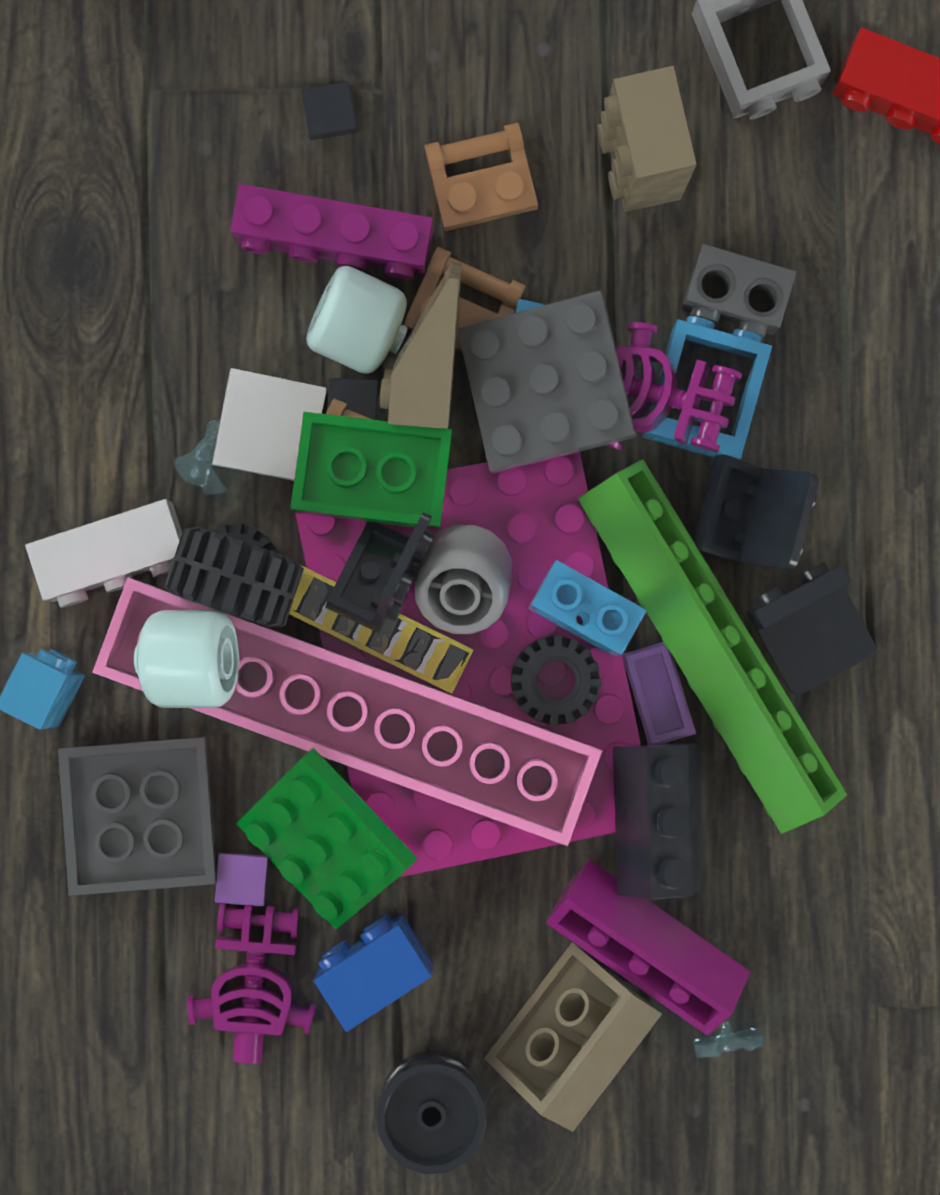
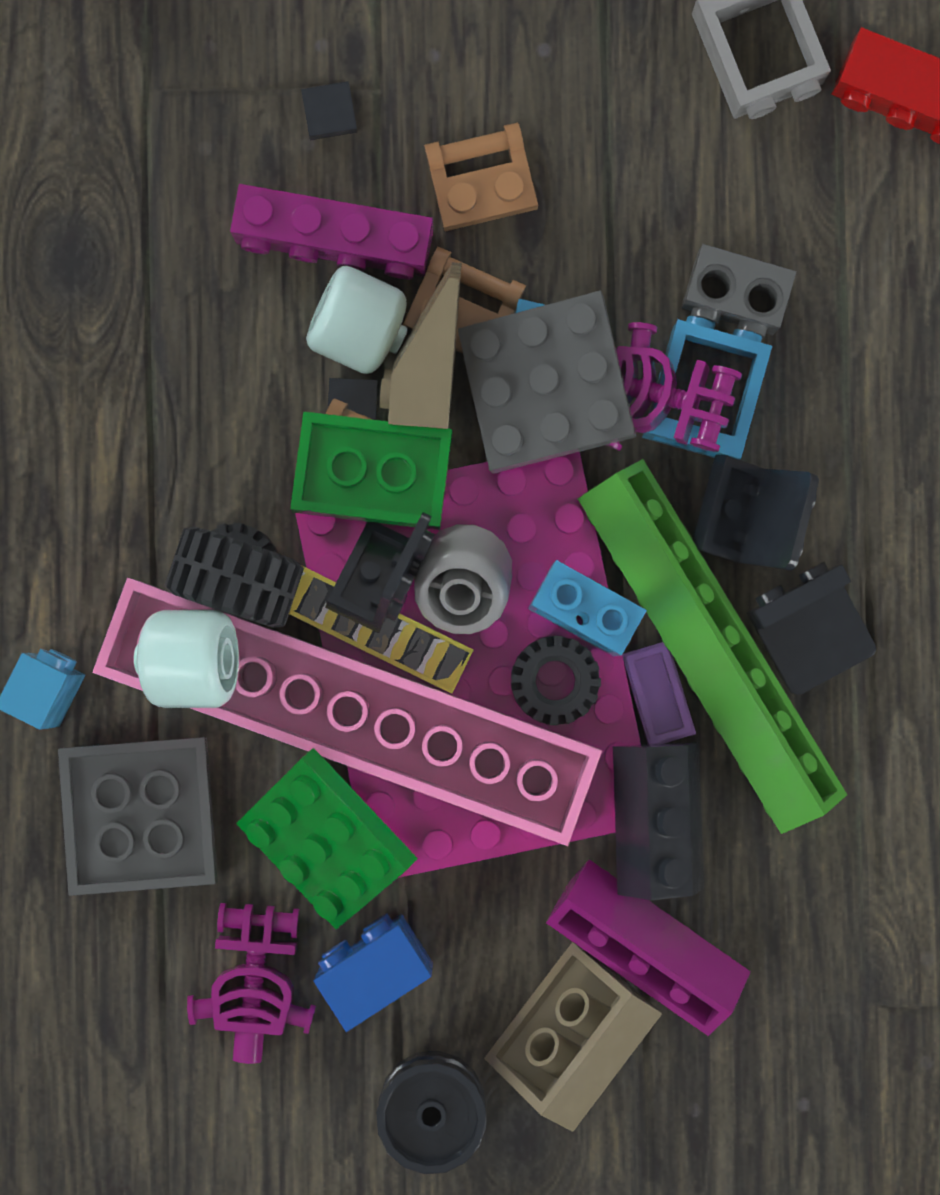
white brick [25,499,182,608] -> none
clear light blue piece [174,420,226,495] -> none
white tile [212,368,327,481] -> none
medium lavender tile [215,852,269,906] -> none
dark tan brick [597,65,697,212] -> none
clear light blue piece [693,1022,764,1058] -> none

